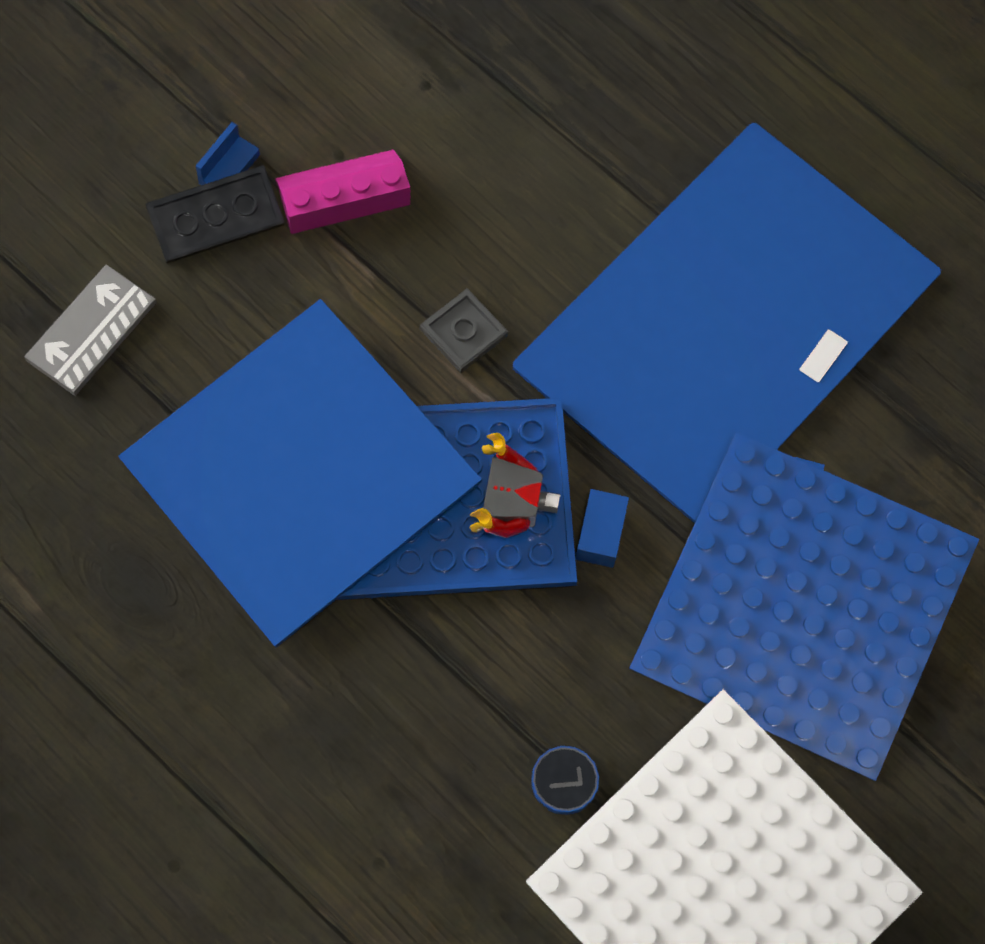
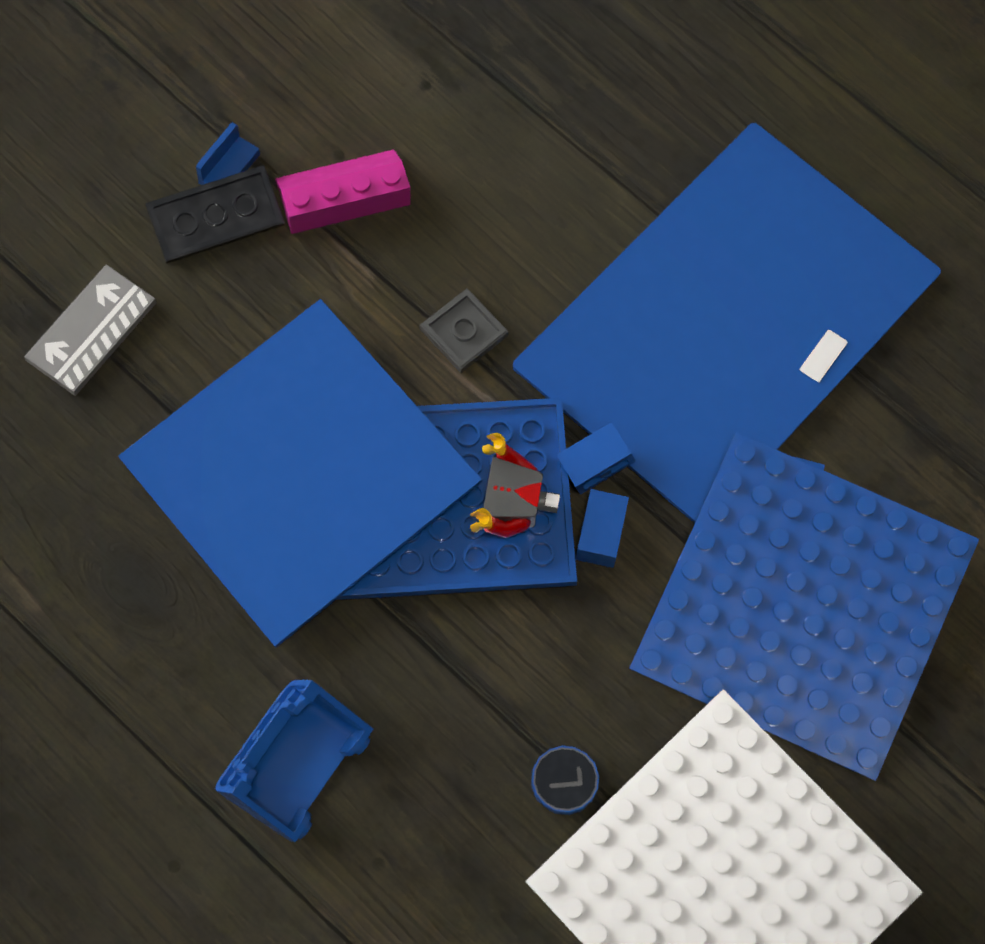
none -> blue windscreen [215,680,374,842]
none -> blue panel [557,423,636,495]

